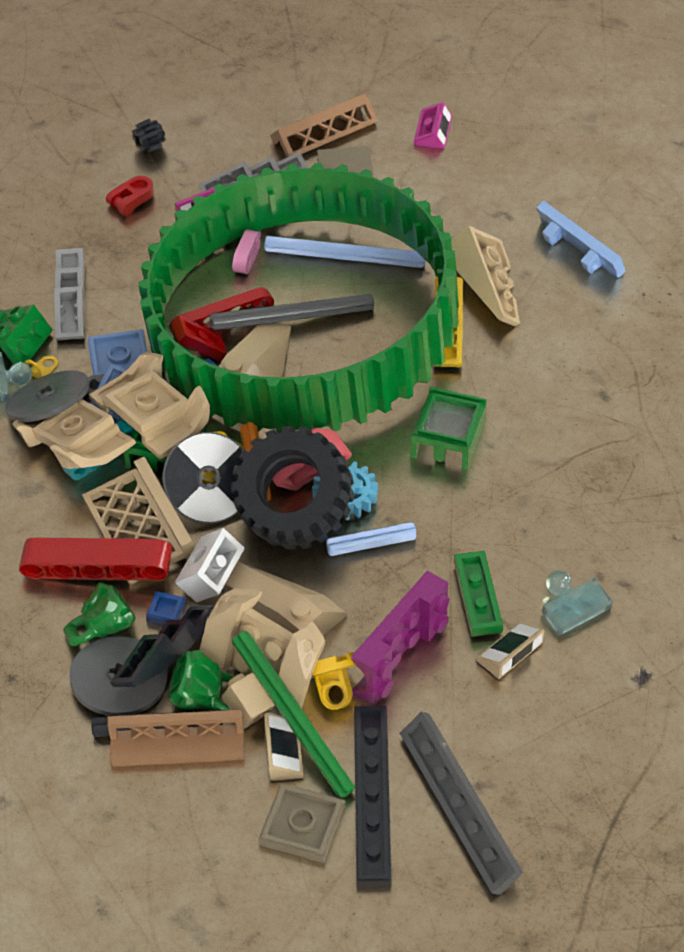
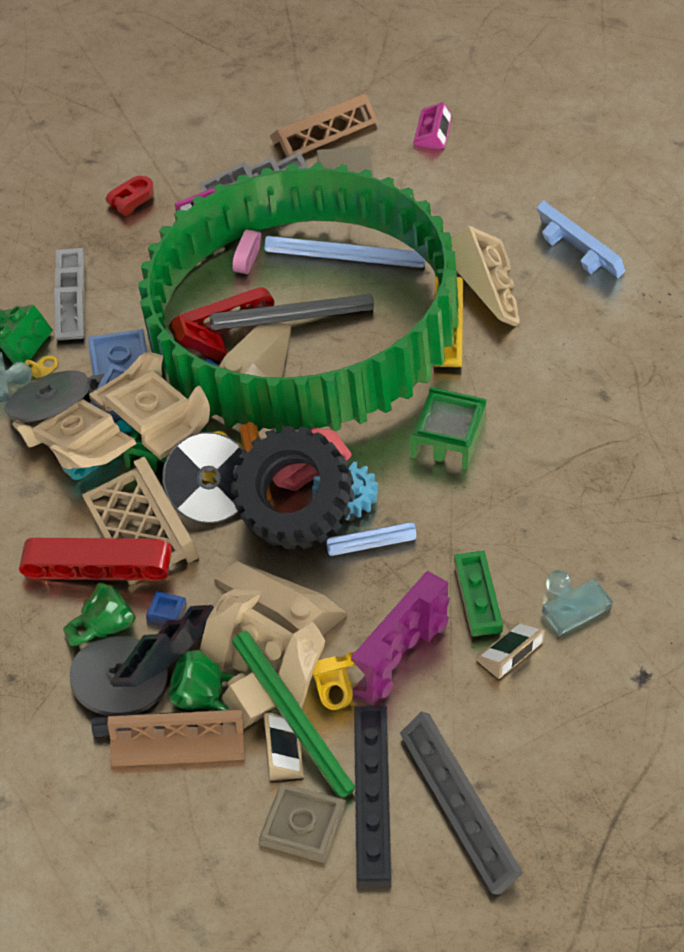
black gear [132,119,166,153] -> none
white brick [175,528,245,603] -> none

